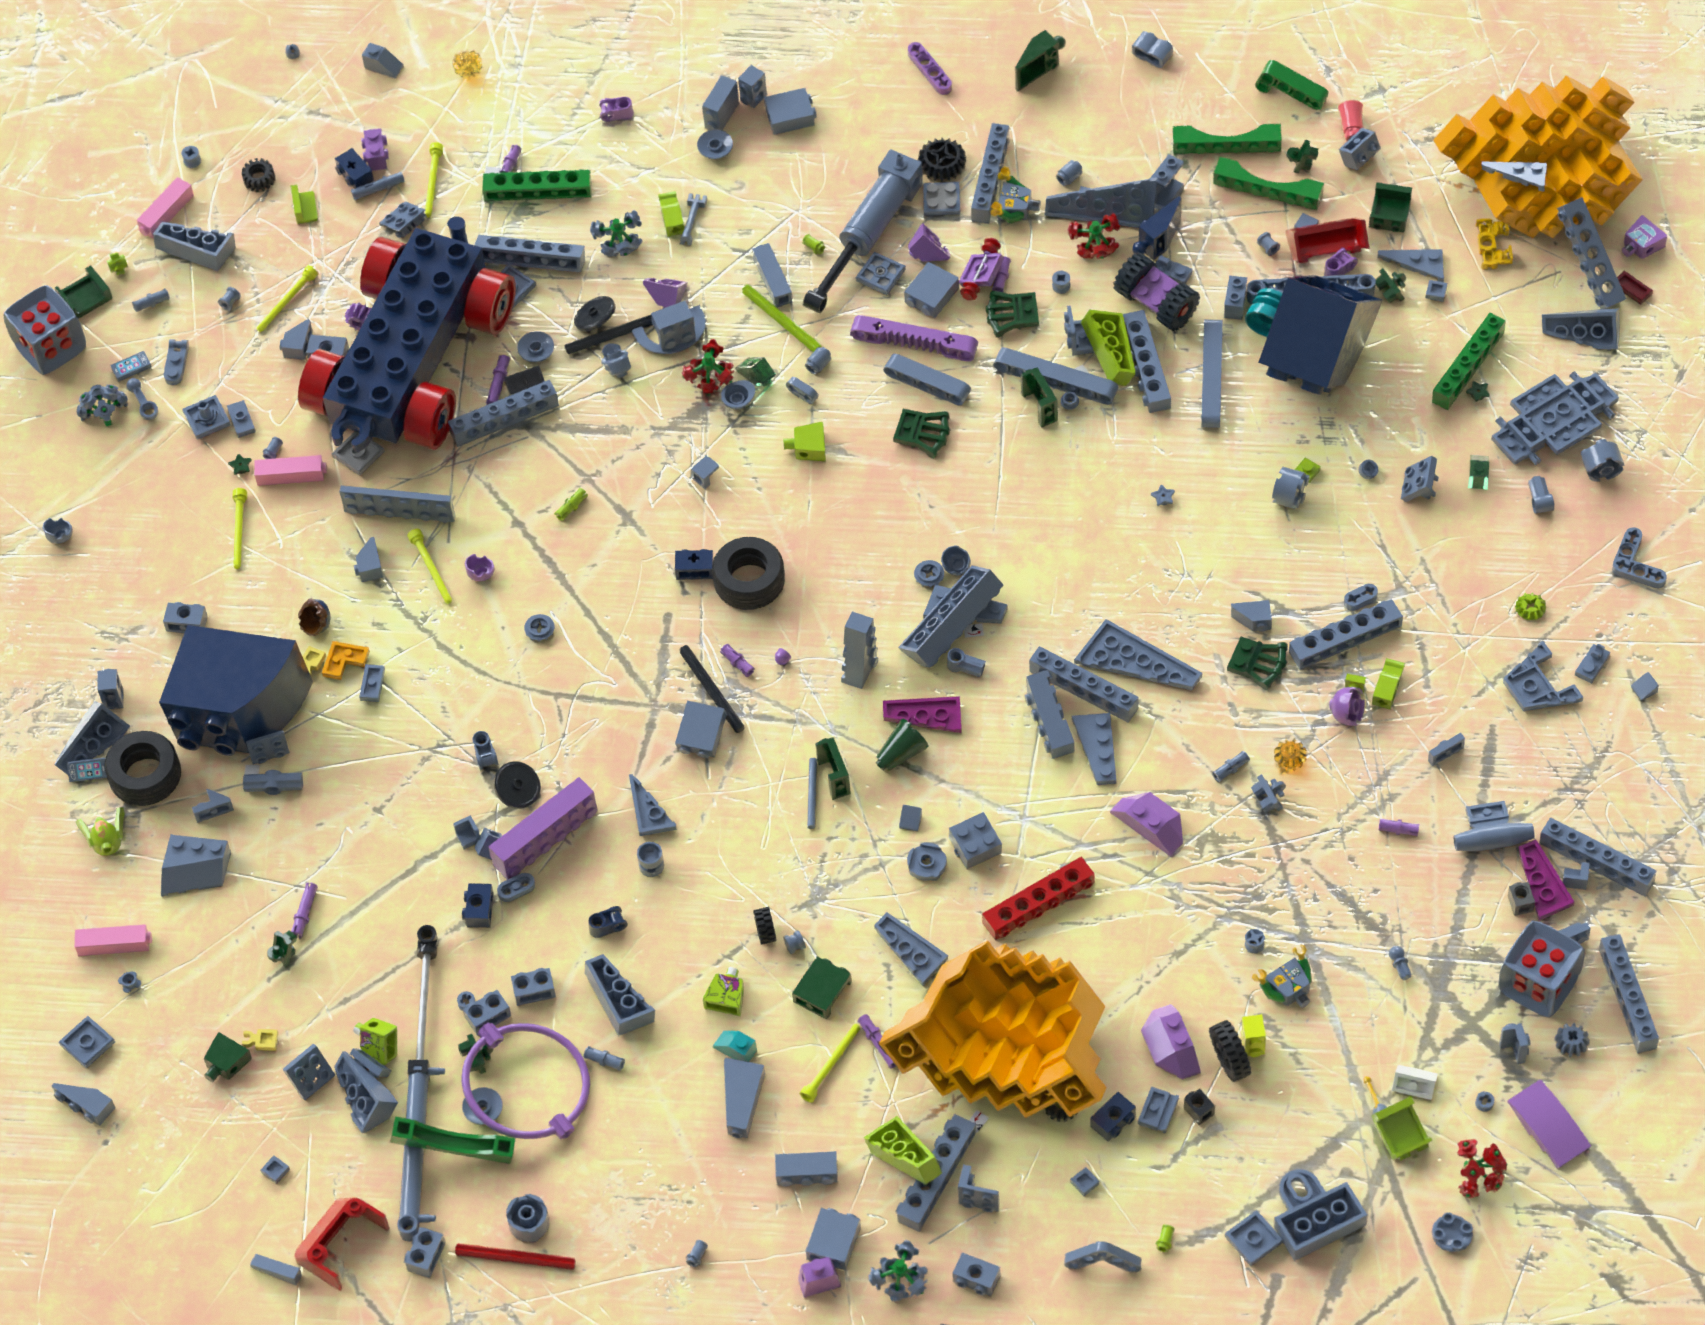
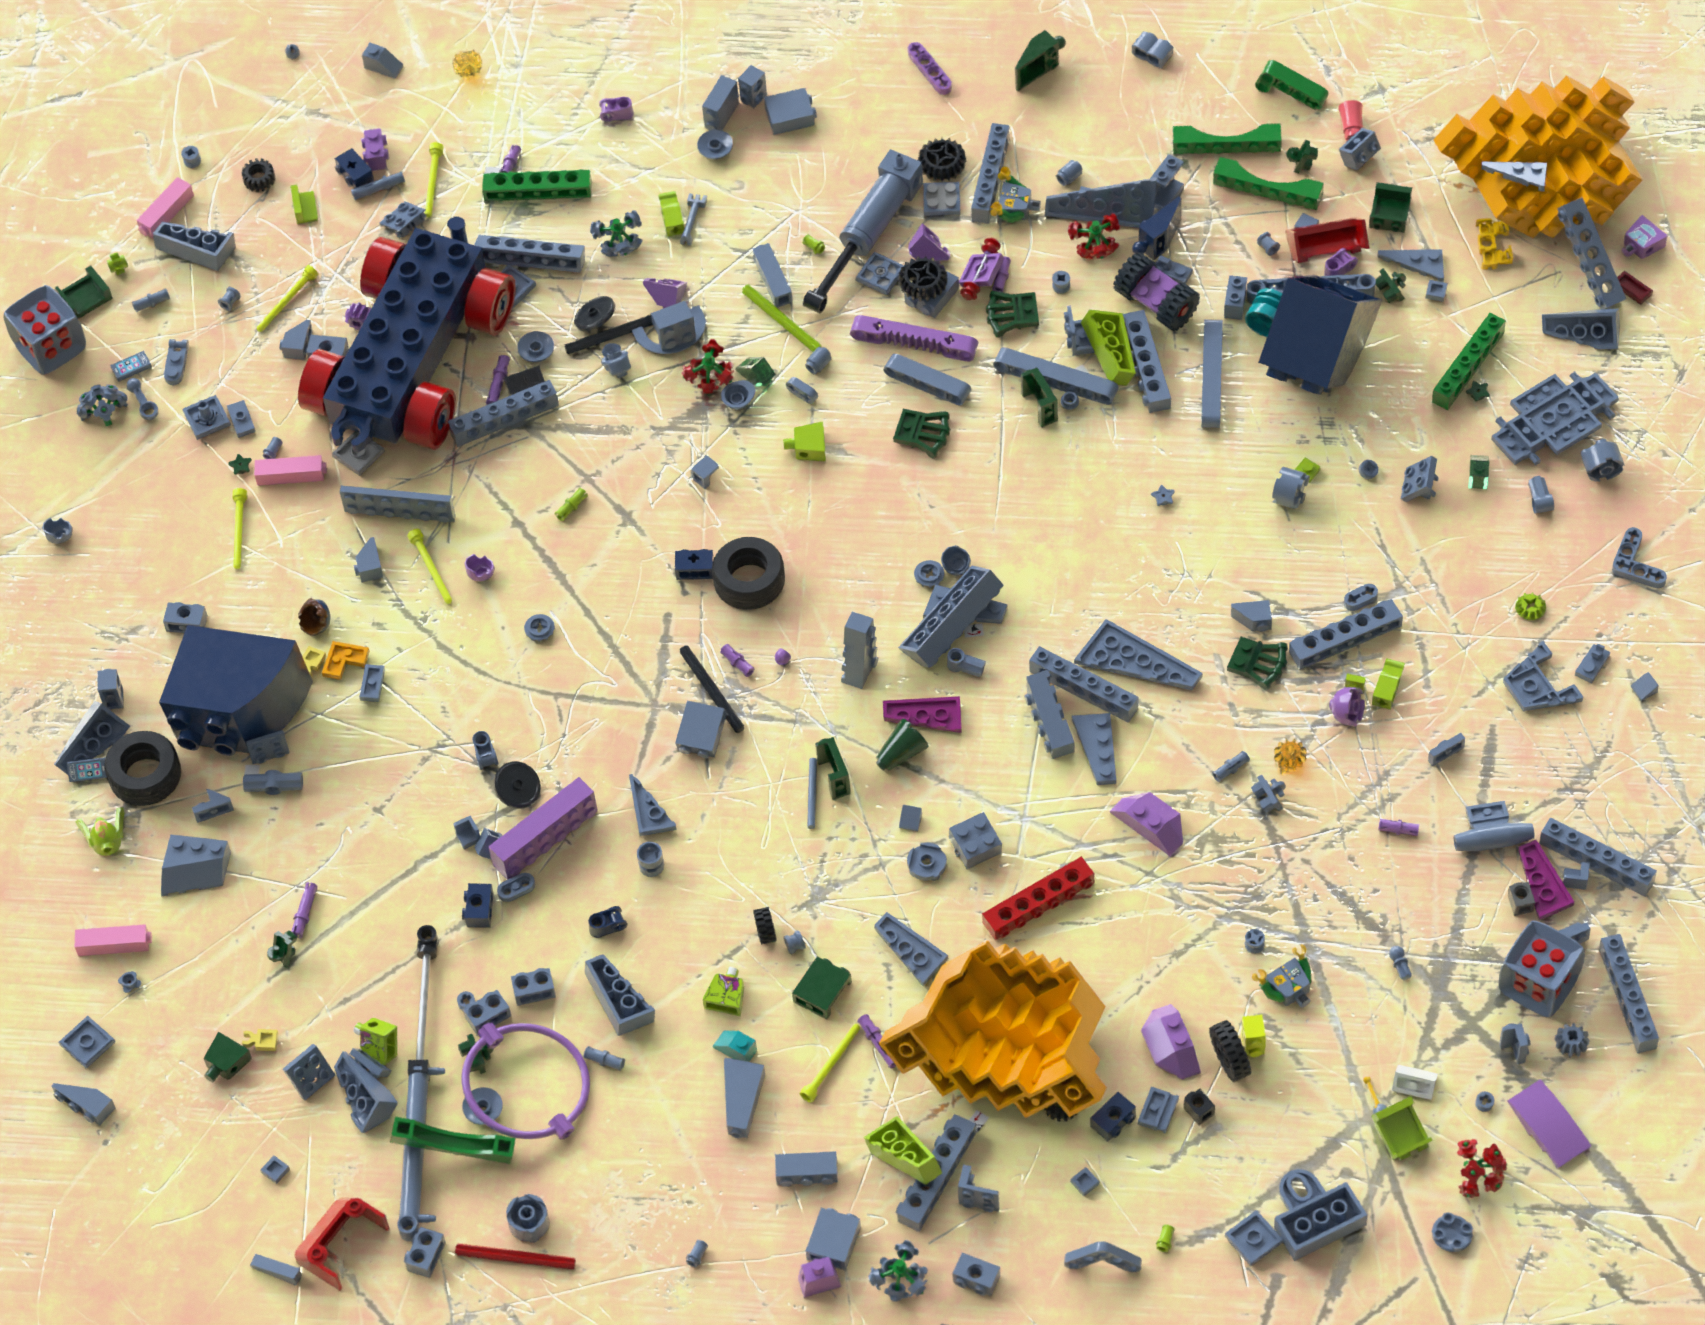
none -> black gear [898,255,948,302]

